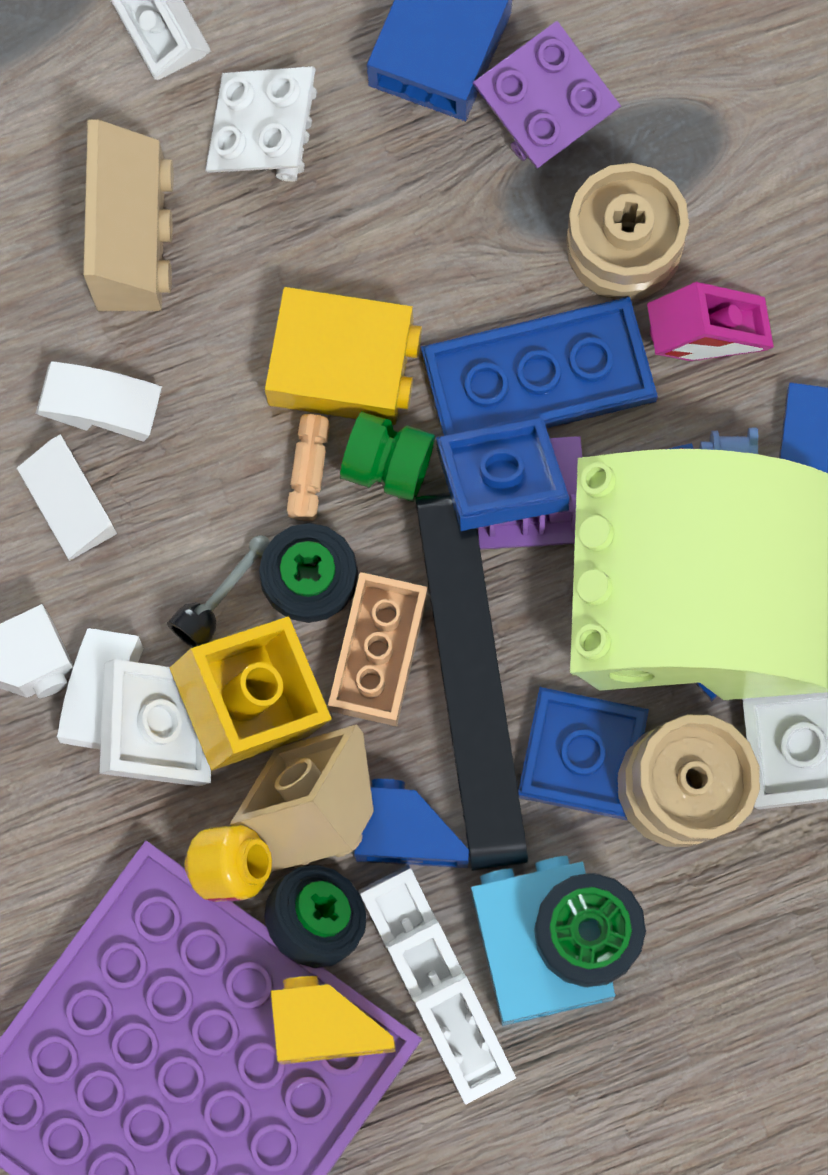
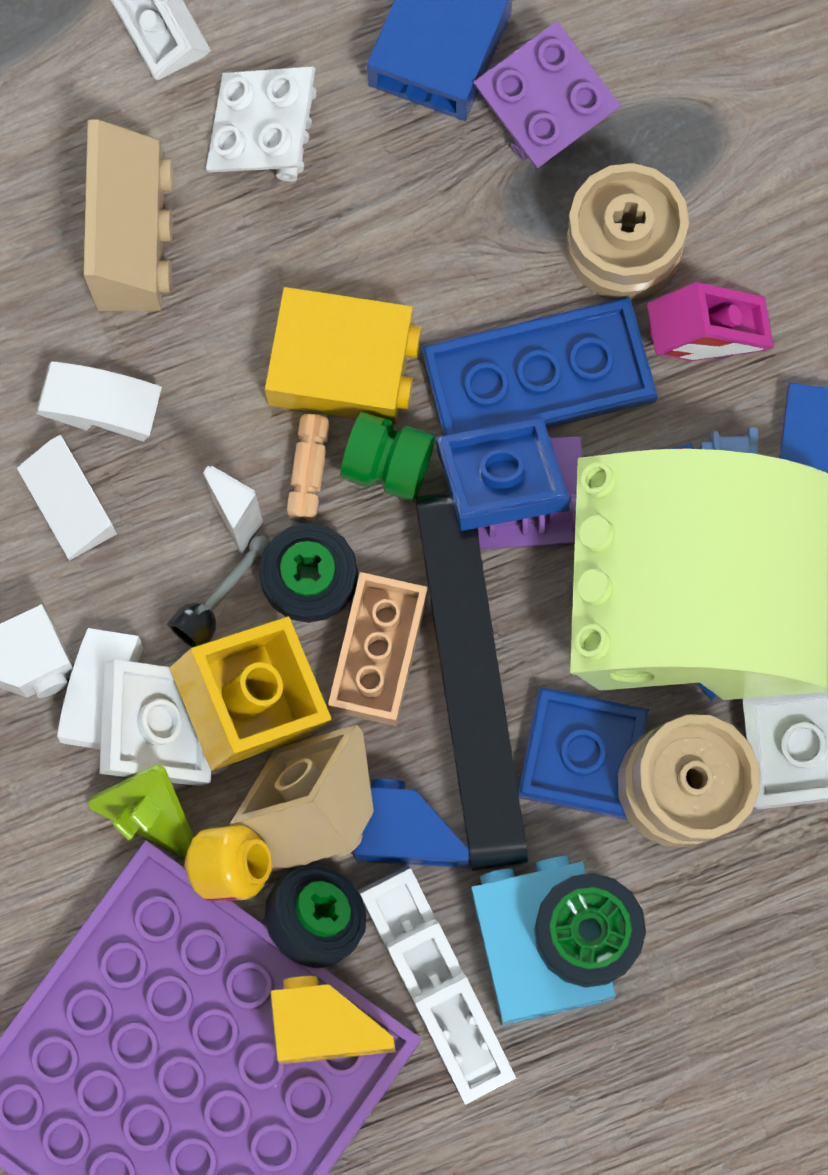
none -> lime piece [88,764,194,859]
none -> white slope [203,466,263,554]

